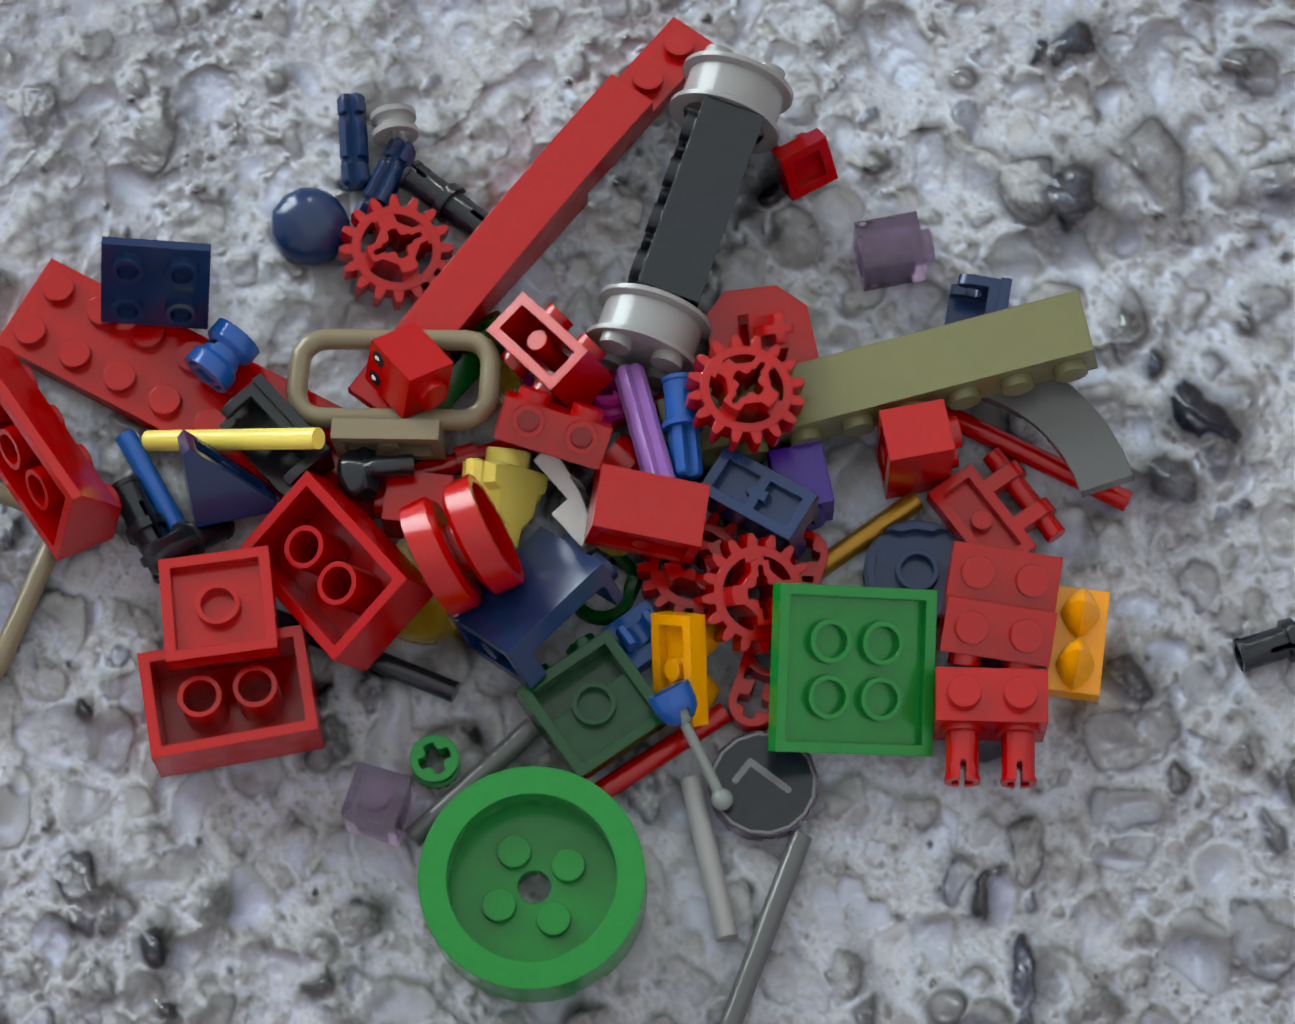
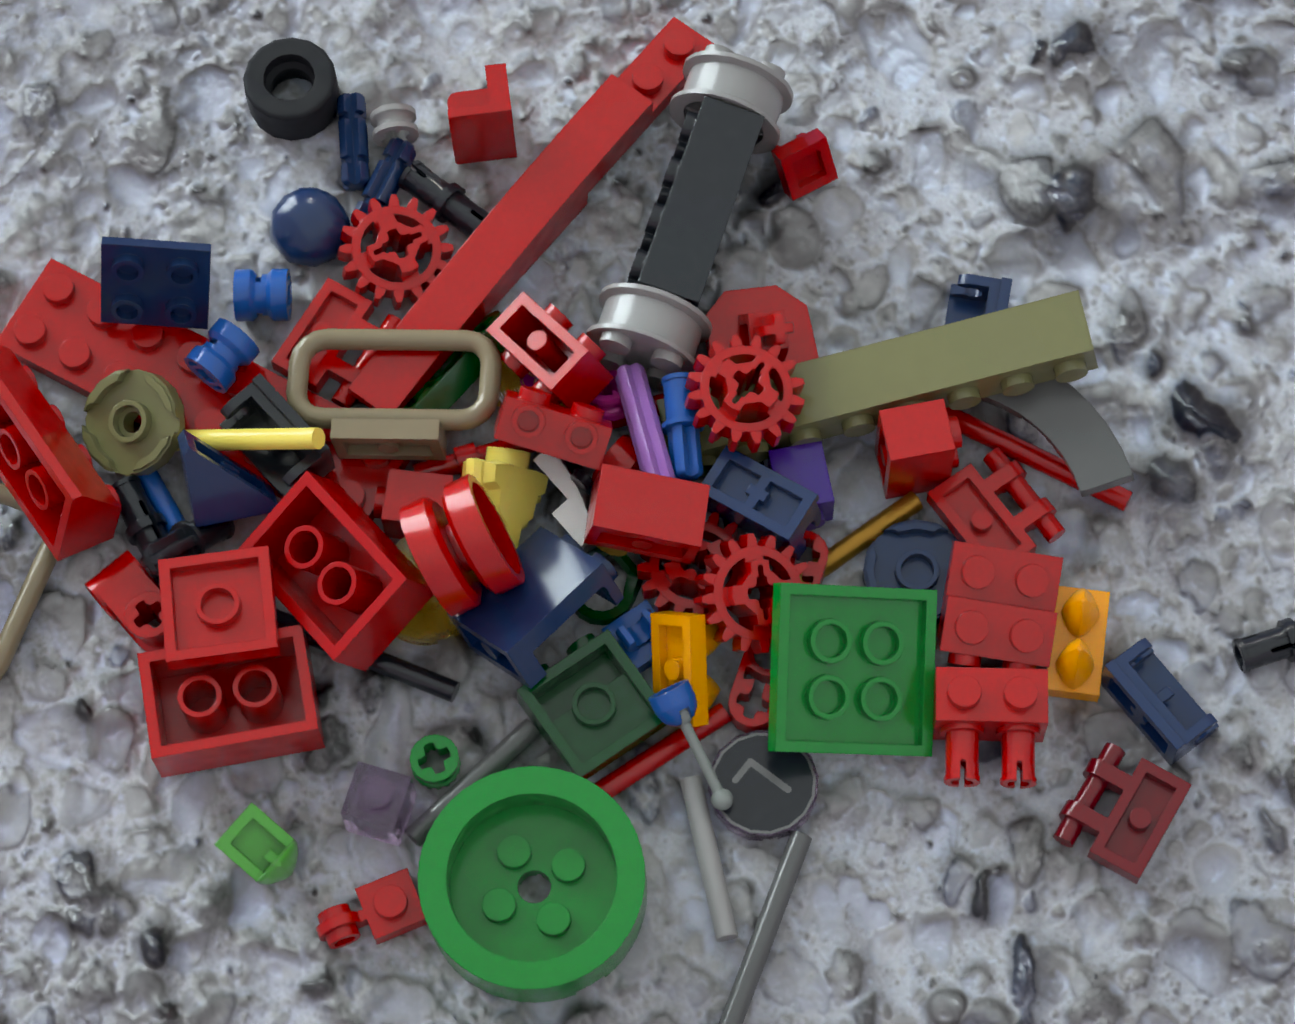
black plate [337,447,415,502] -> none
red brick [365,322,454,419] -> none
clear purple brick [852,211,935,292] -> none
none -> olive plate [82,369,185,476]
none -> red piece [84,550,165,652]
none -> bright green plate [214,802,299,885]
none -> blue wheel [233,269,292,322]
none -> black tyre [243,37,340,141]
none -> red plate [271,277,401,408]
none -> red plate [316,868,427,949]
none -> red panel [447,63,517,164]
none -> dark red plate [1053,742,1192,884]
none -> dark blue hinge [1101,638,1219,766]

